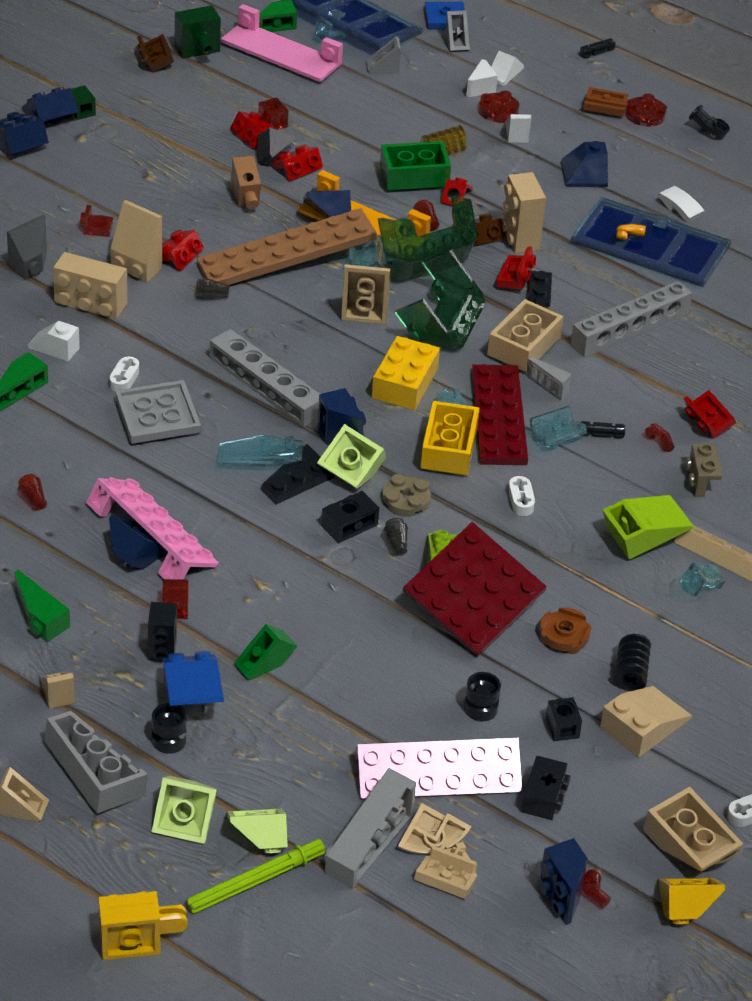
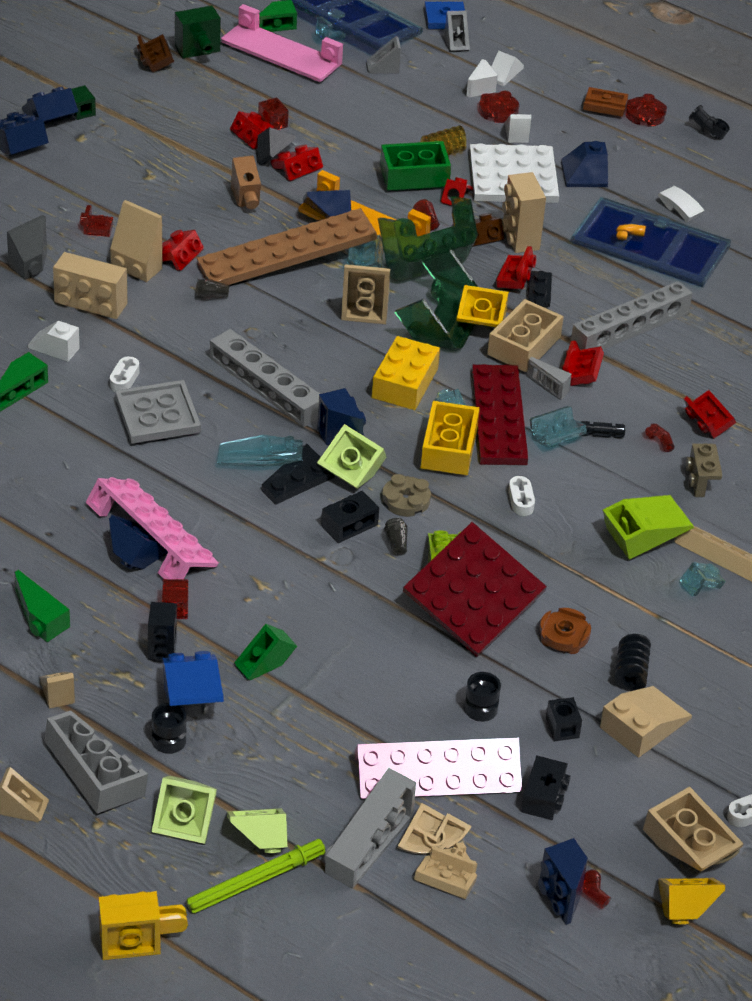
clear red cone [18,474,47,511] -> none
black axle [580,38,616,58] -> none
none -> yellow slope [456,285,509,327]
none -> white plate [469,143,559,203]
none -> red bracket [562,340,604,386]

